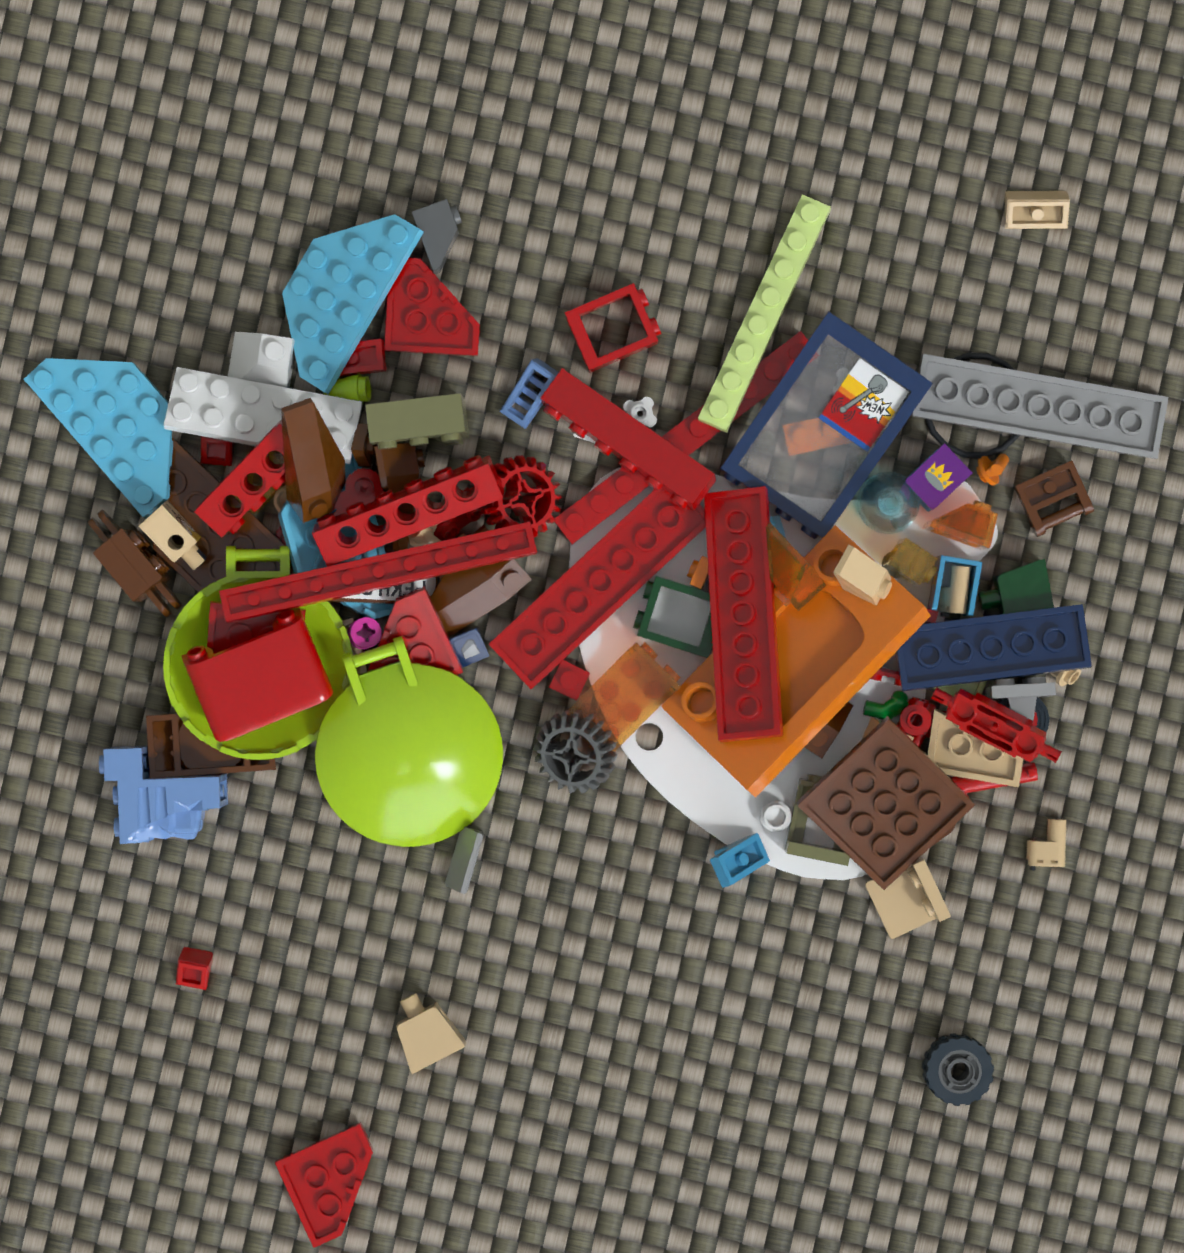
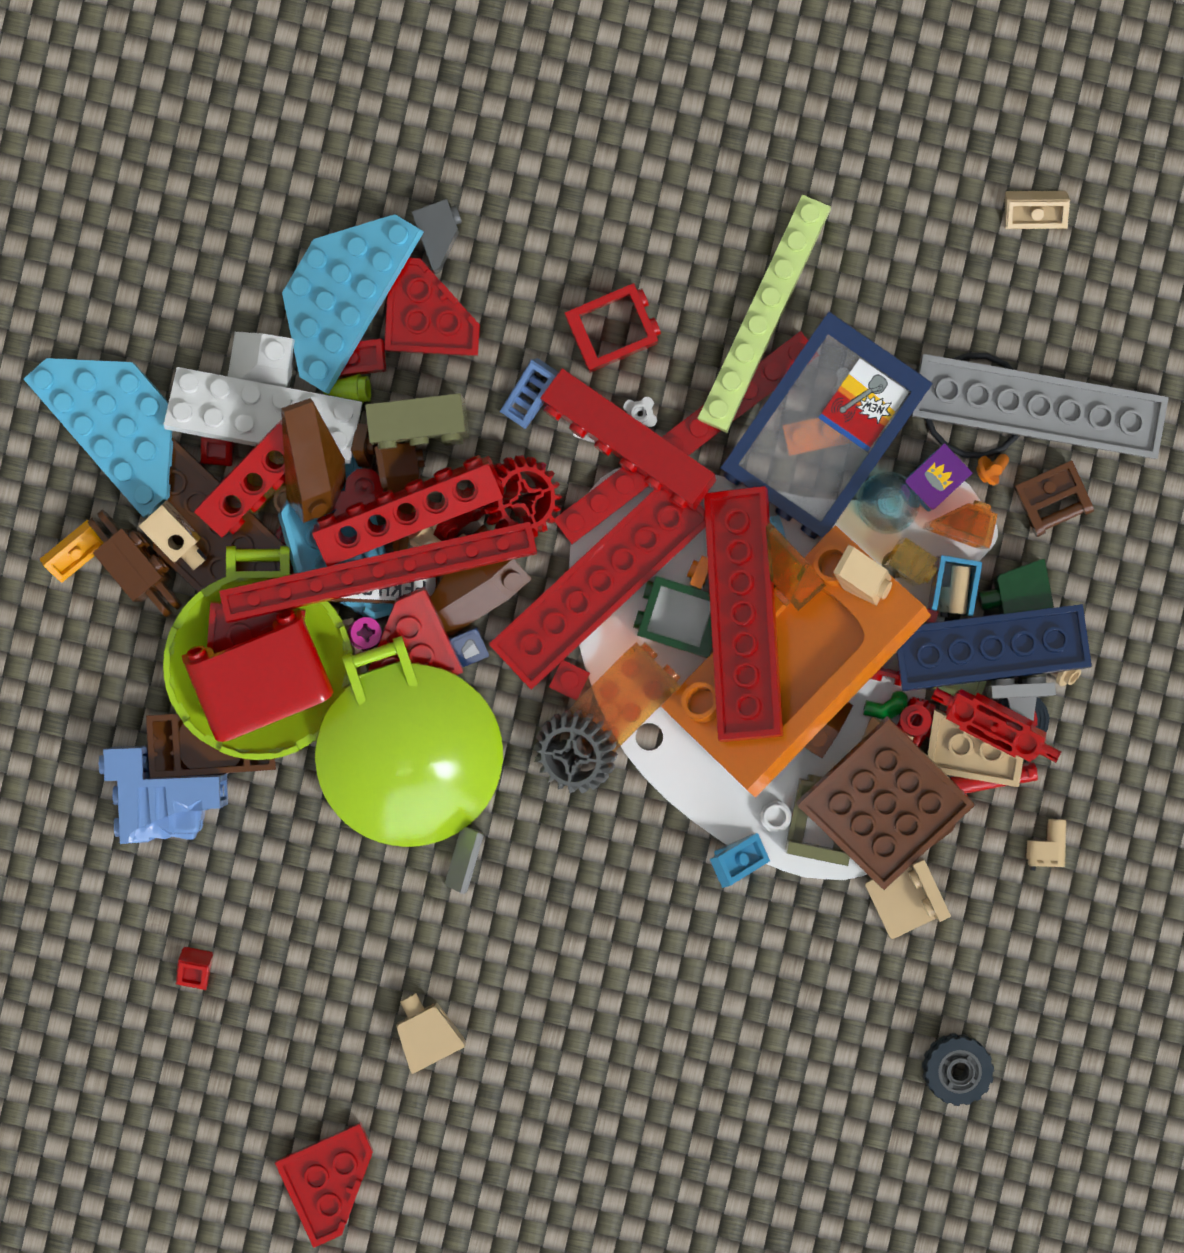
none -> light orange plate [40,519,104,583]

